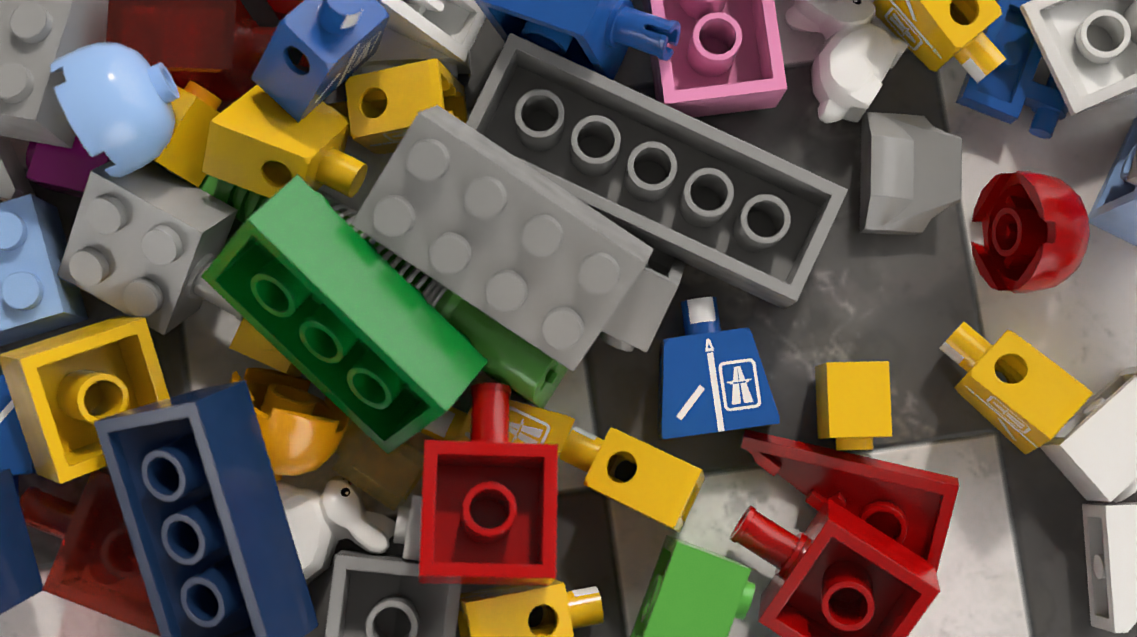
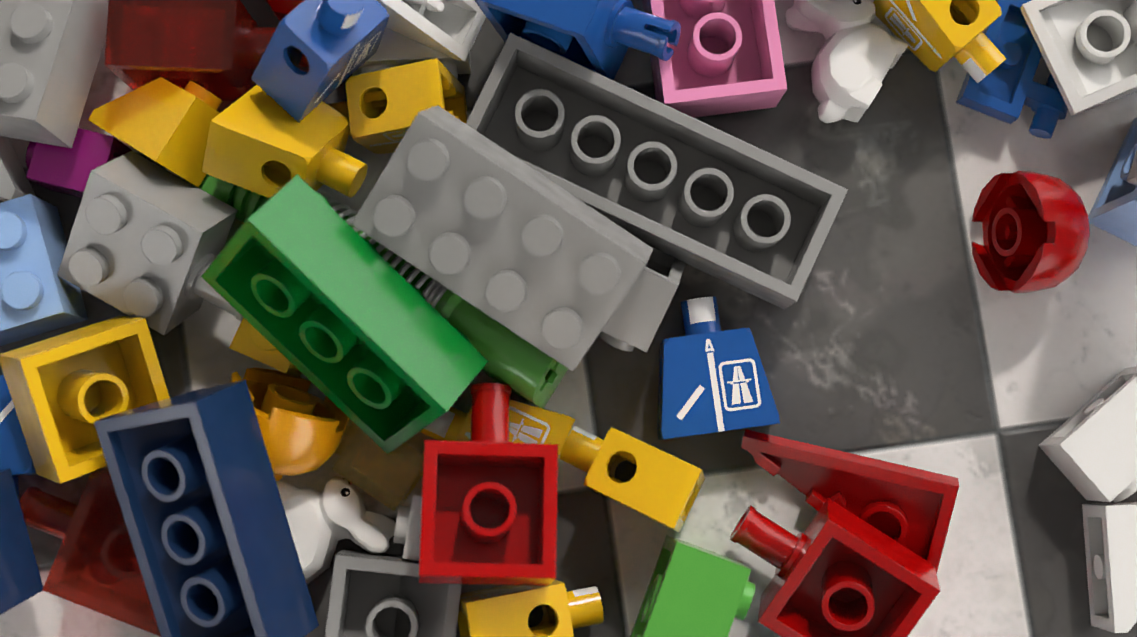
light blue cylinder [50,42,180,178] -> none
yellow brick [815,361,892,450] -> none
light grey slope [859,112,962,235] -> none
yellow torso [939,321,1093,455] -> none

